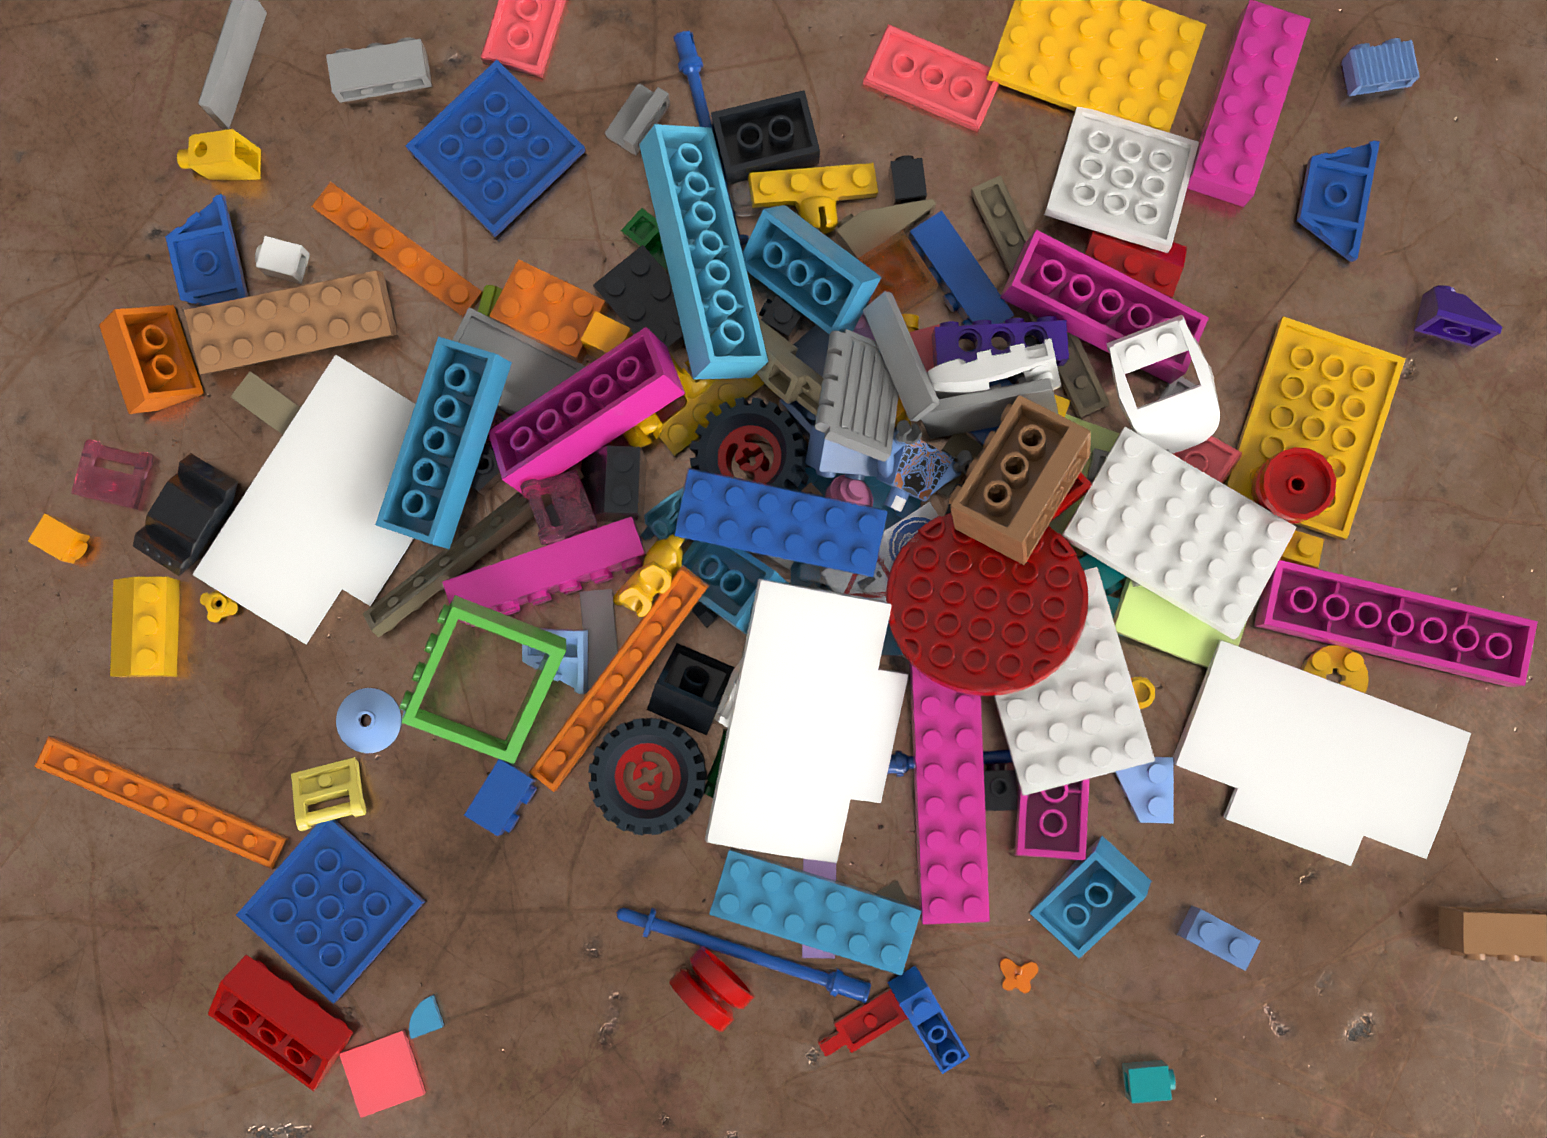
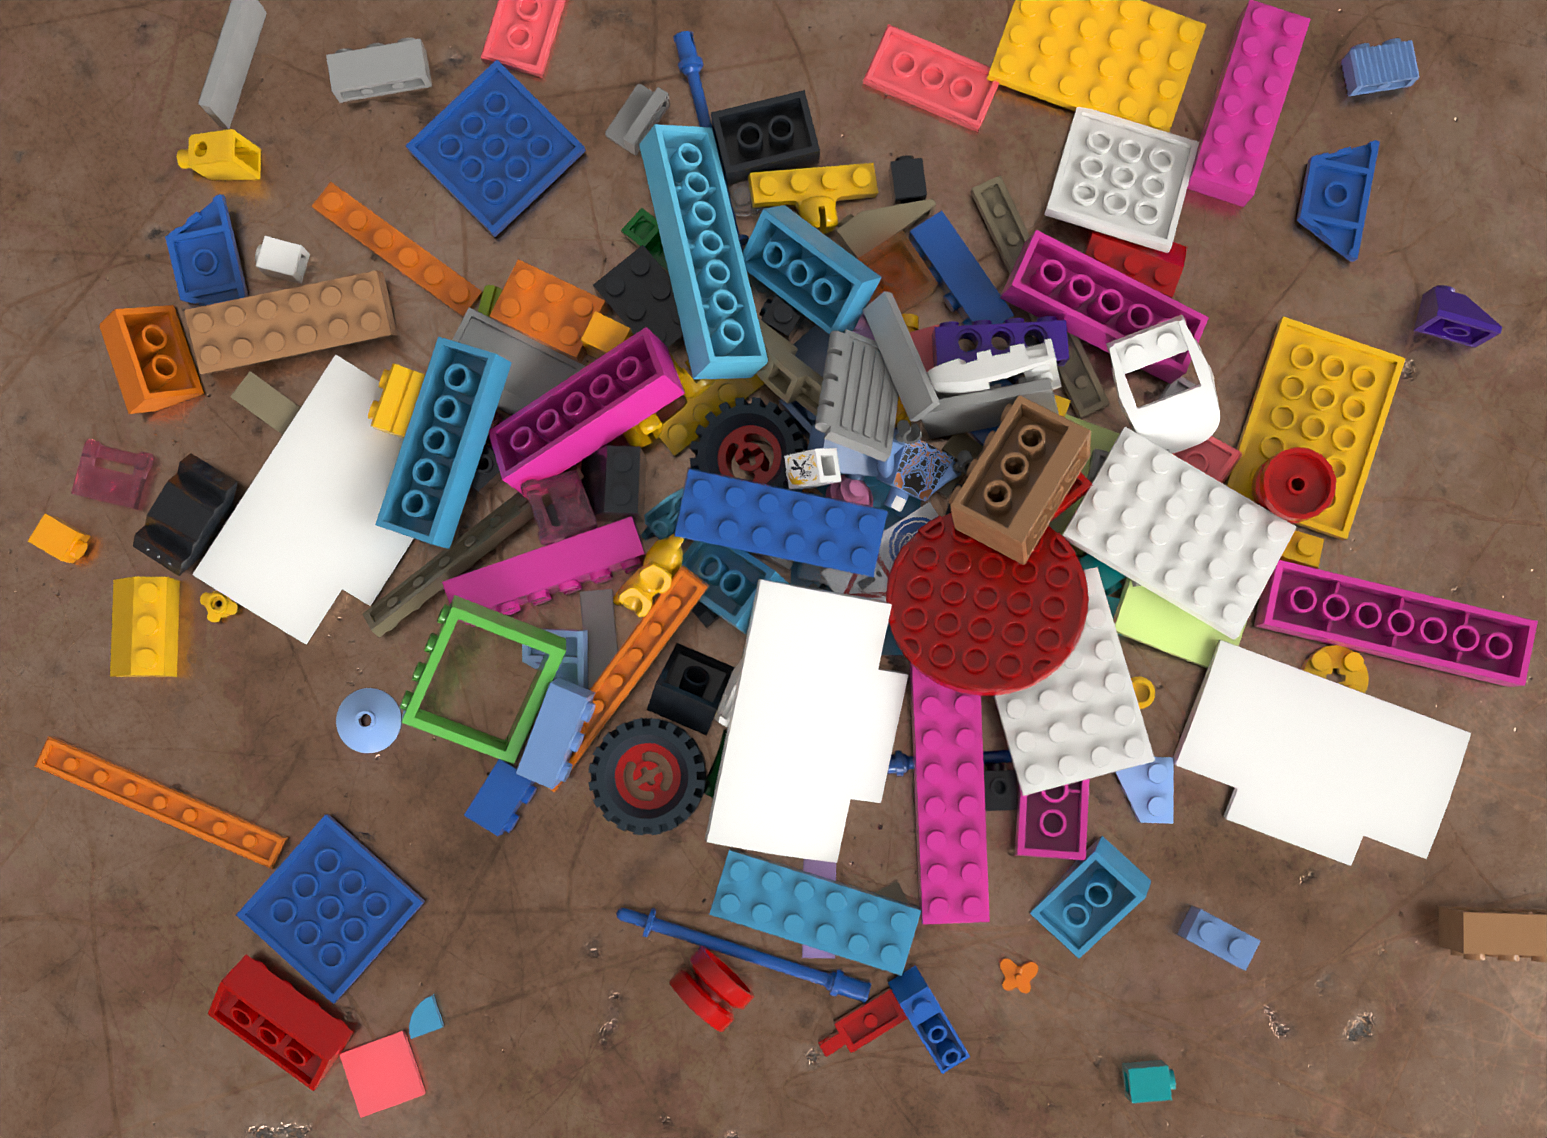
light yellow plate [291,757,366,831] -> none
none -> yellow brick [368,363,426,439]
none -> medium blue brick [516,677,596,789]
none -> white brick [784,448,841,489]

